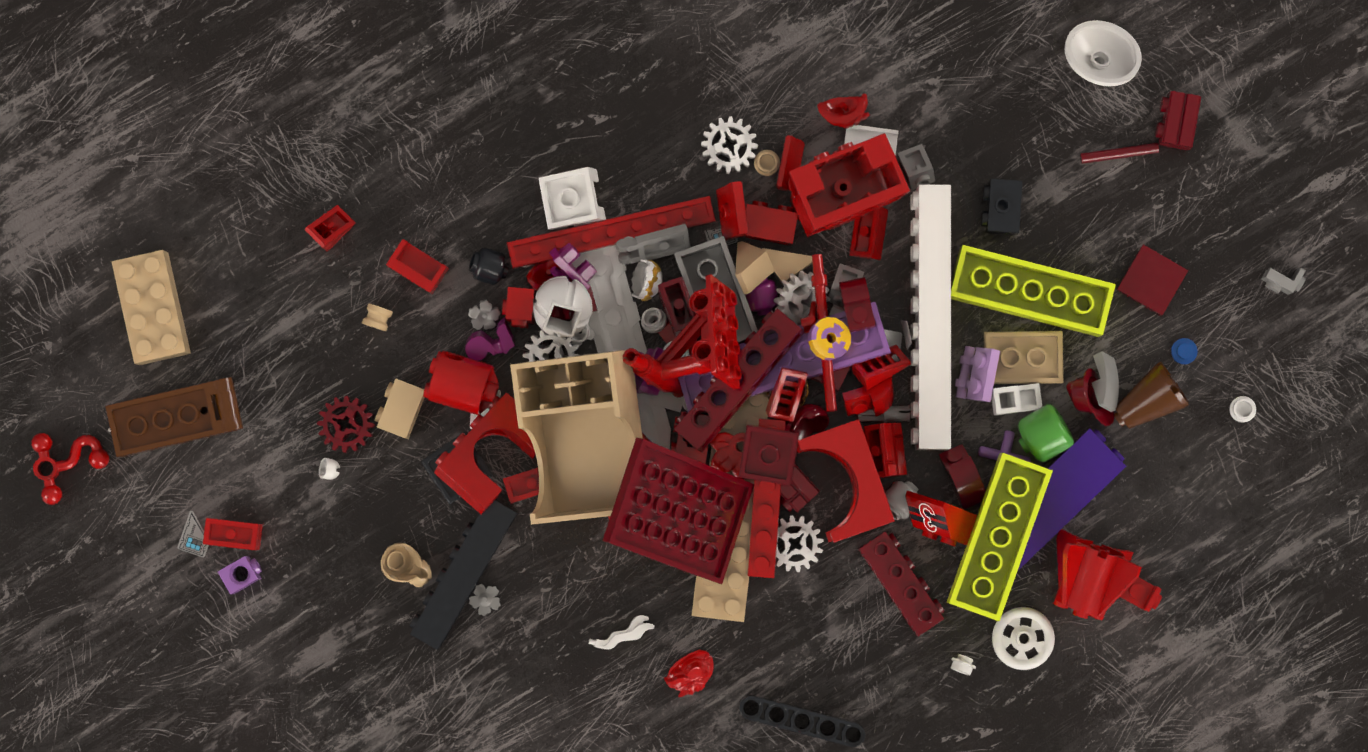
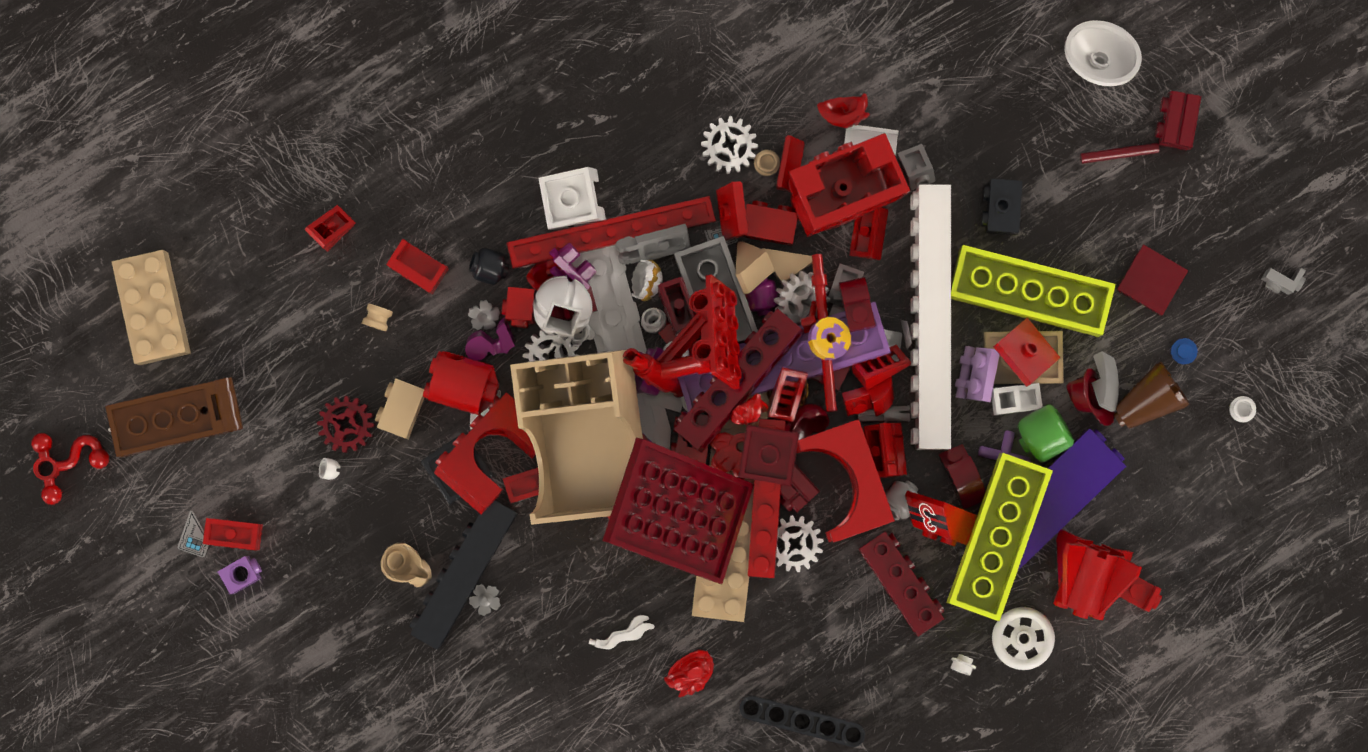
none -> red hat [731,393,769,425]
none -> red plate [993,318,1061,387]

